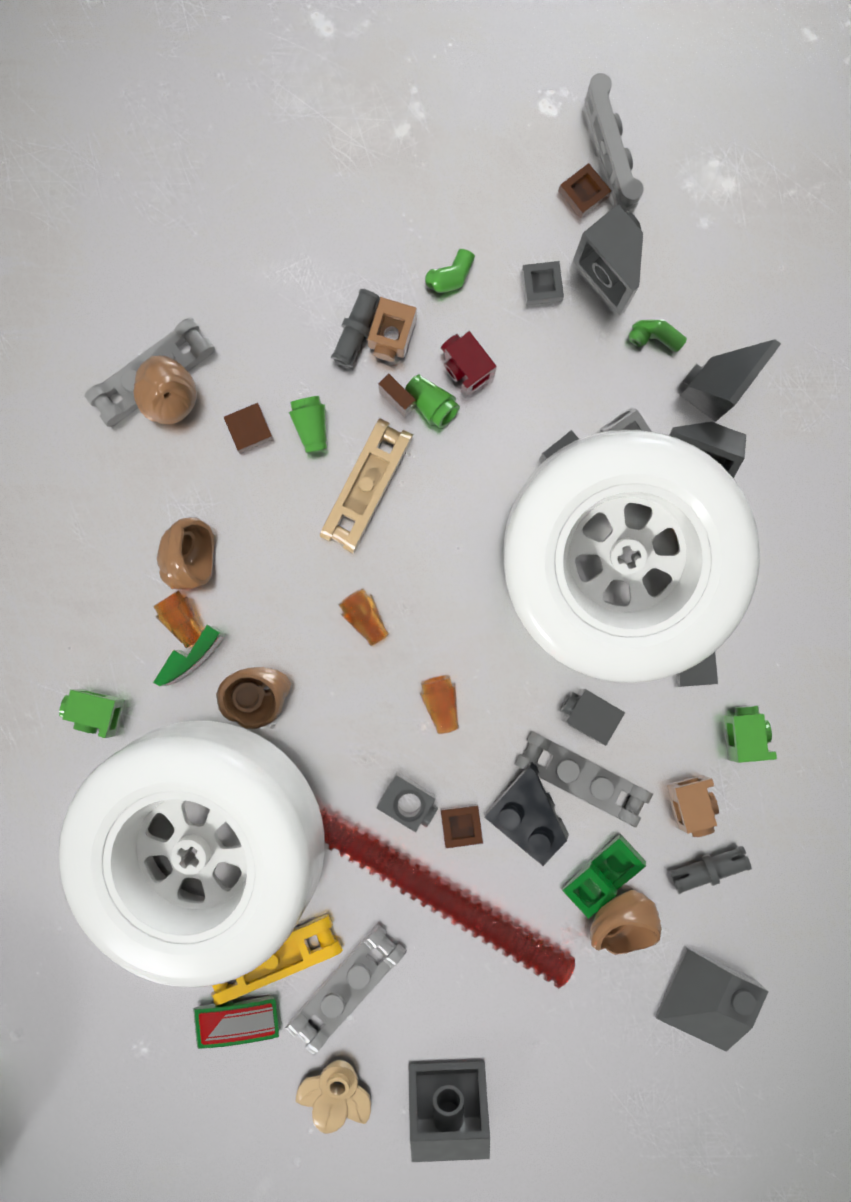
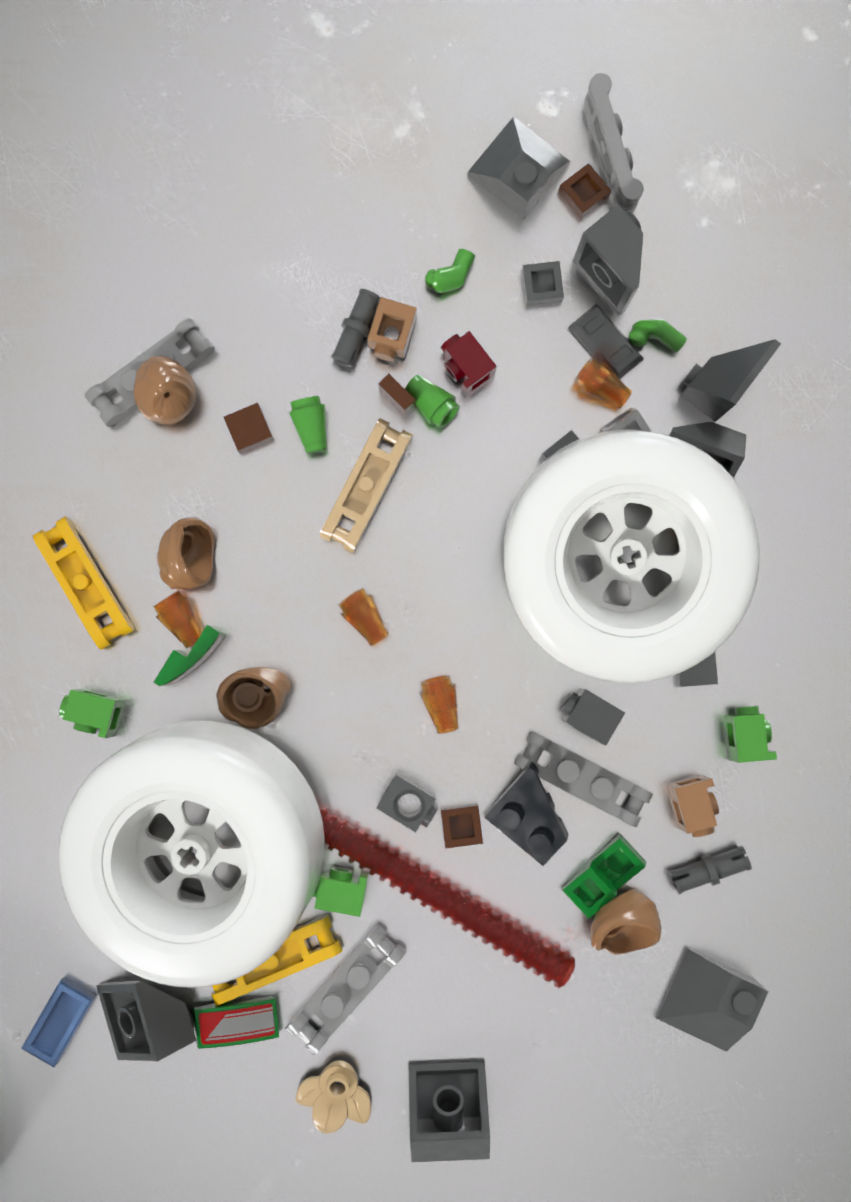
none -> medium blue tile [21,977,97,1068]
none -> yellow plate [32,516,135,650]
none -> dark grey slope [96,981,196,1062]
none -> bright green brick [313,867,369,917]
none -> dark grey slope [467,117,570,219]
none -> dark grey tile [568,303,644,382]
none -> clear orange cone [575,357,632,409]

